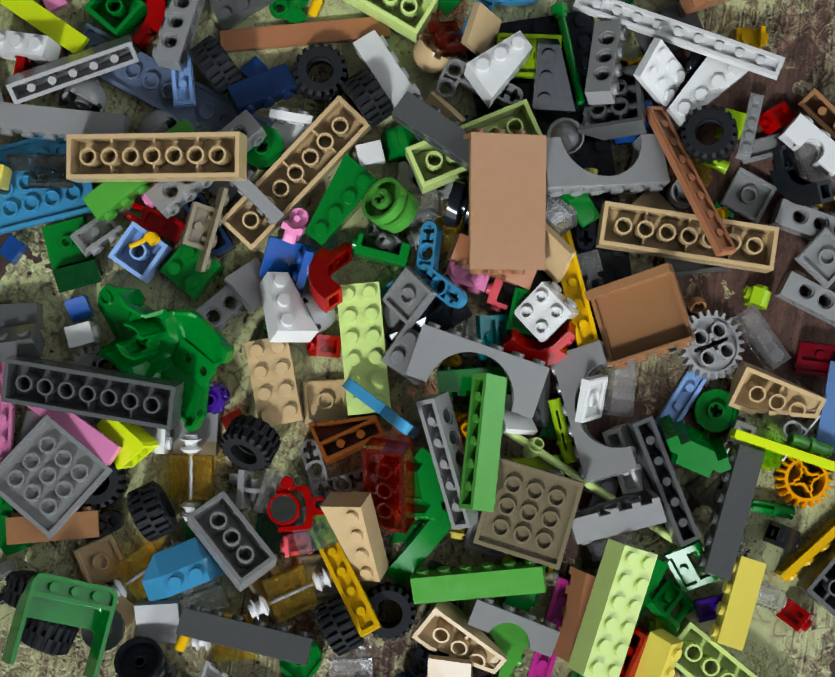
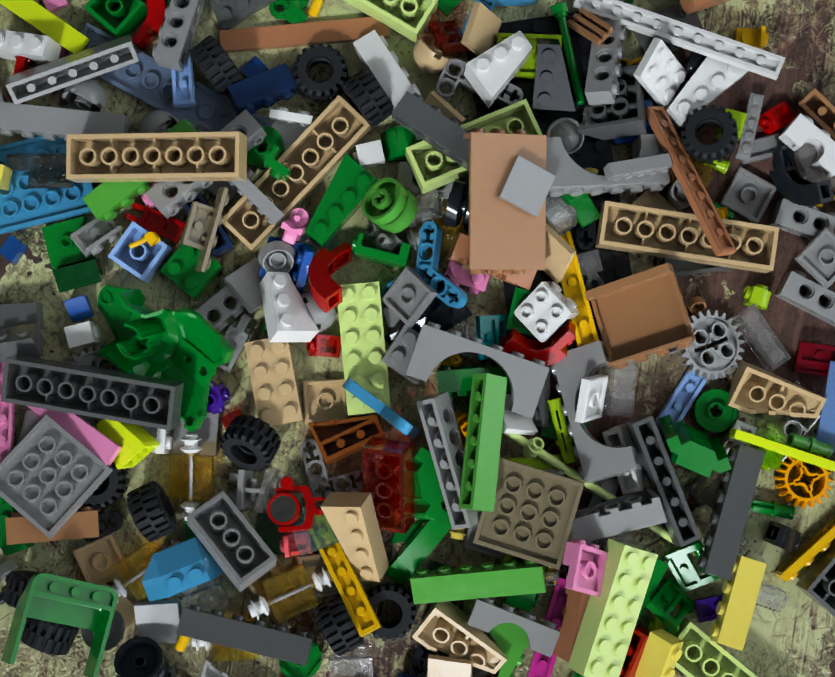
coral bracket [485,278,508,313] -> none
red bracket [776,598,813,634] -> none
none -> light grey hinge [218,314,253,373]
none -> light grey hat [258,241,296,272]
none -> green bracket [263,145,291,182]
none -> light grey tile [497,155,556,217]
none -> bright pink plate [562,538,608,597]
none -> medium nougat tile [567,7,614,46]
none -> light grey piece [603,153,673,182]

